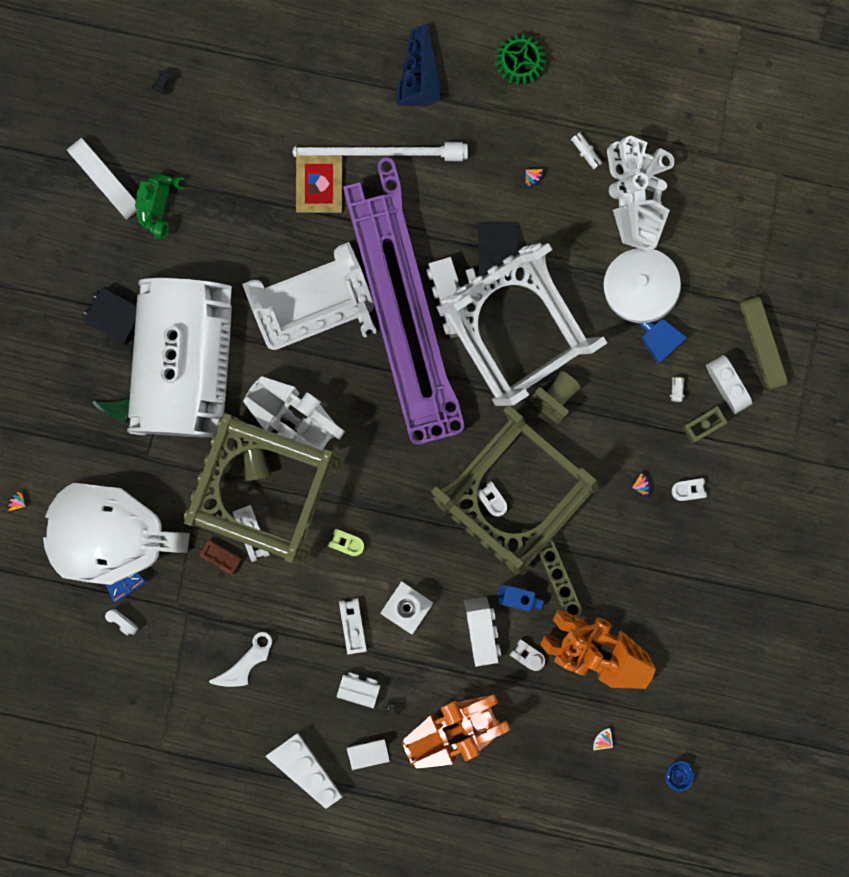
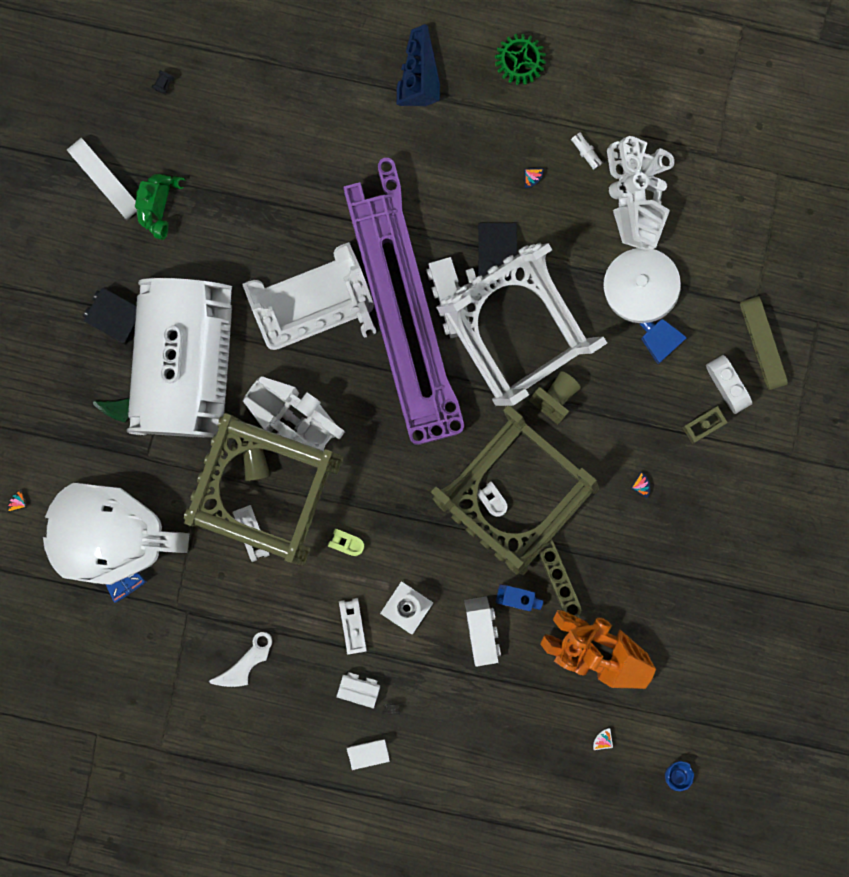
white plate [105,609,138,636] -> none
copper plate [199,540,242,575] -> none
white wedge [265,733,342,809] -> none
flag [292,142,468,213] -> none
orange piece [402,694,511,768] -> none
white plate [510,639,545,671] -> none
white pin [670,377,685,402] -> none
white plate [671,478,707,501] -> none

